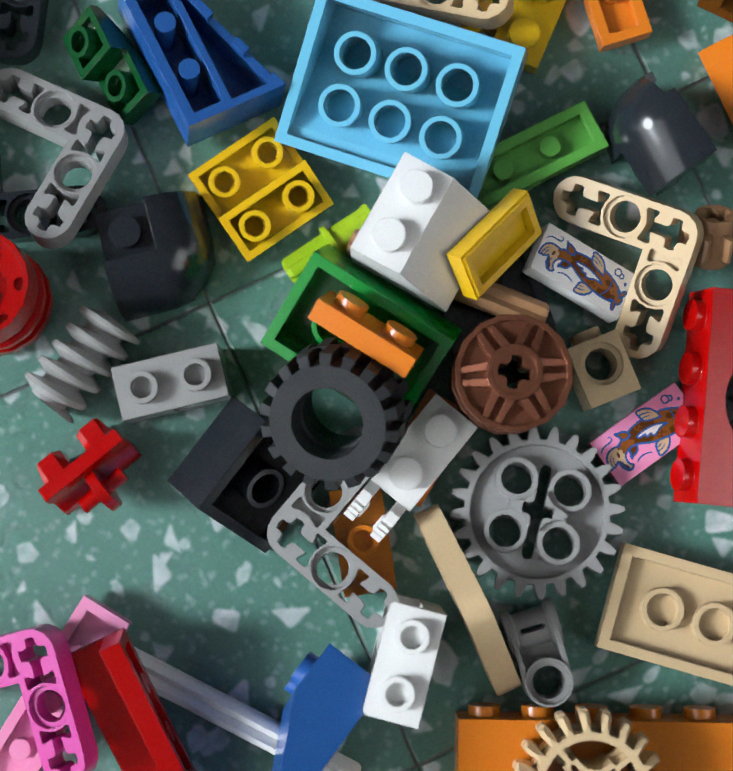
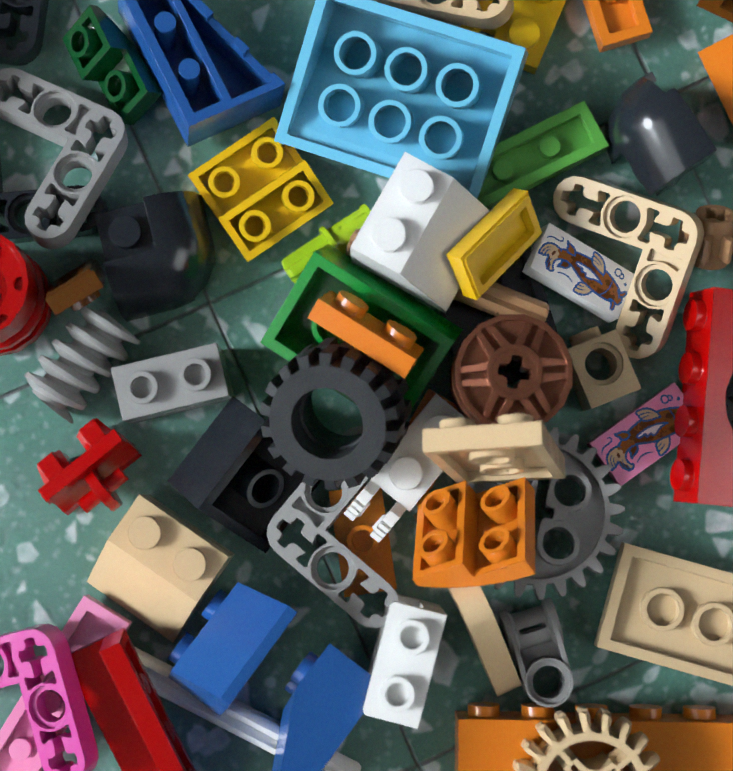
none -> reddish brown plate [45,258,106,315]
none -> tan slope [87,494,235,642]
none -> blue slope [168,582,297,716]
none -> orange slope [412,477,536,588]
none -> tan plate [422,414,566,484]

